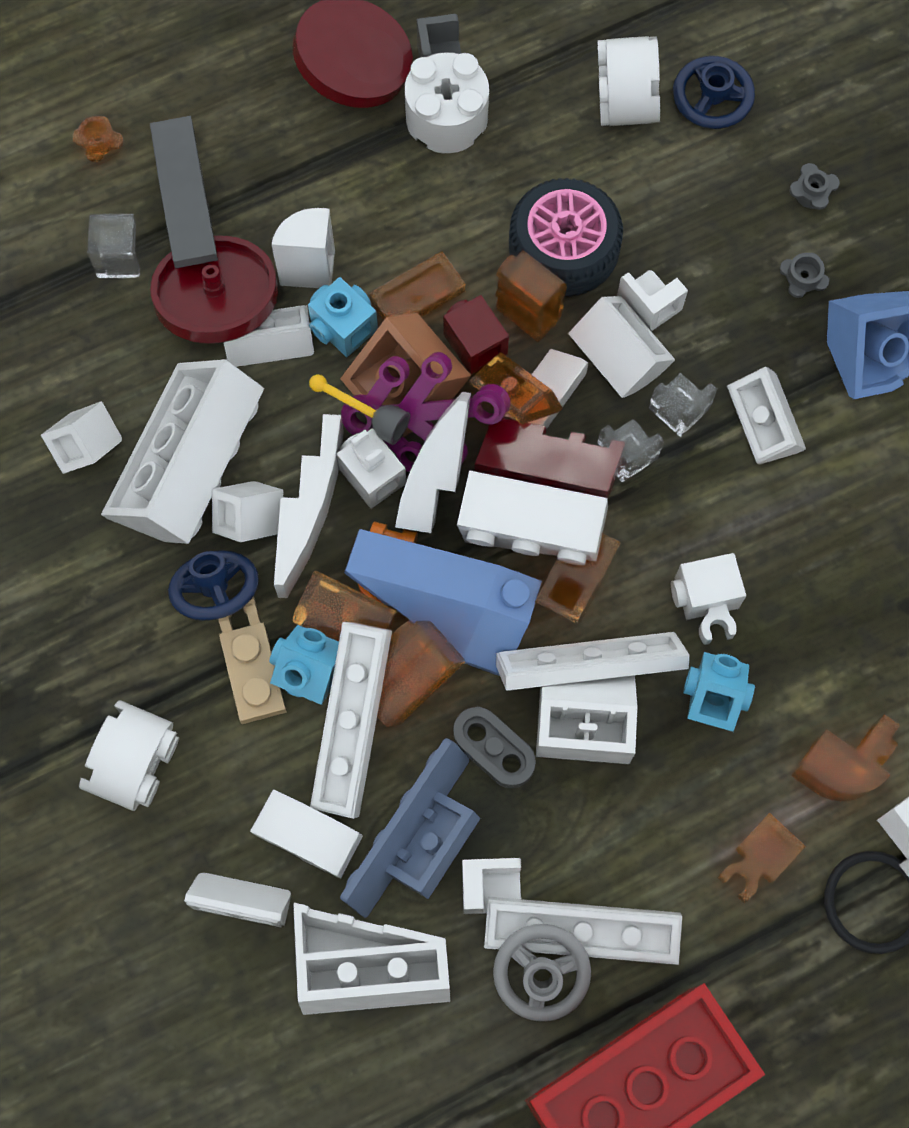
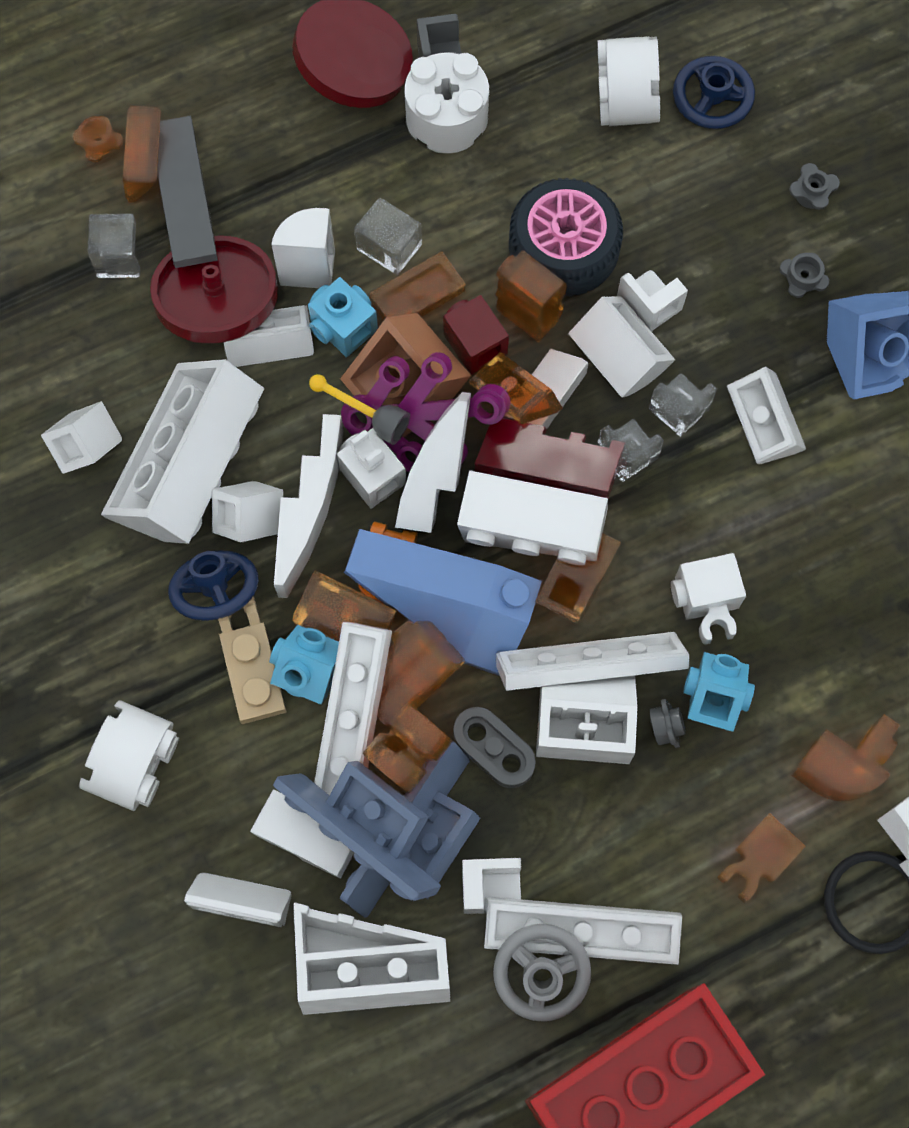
none -> clear orange slope [123,106,161,202]
none -> sand blue bracket [273,761,441,901]
none -> clear panel [354,198,422,275]
none -> clear orange wheel [363,701,453,793]
none -> dark grey plate [650,699,686,748]

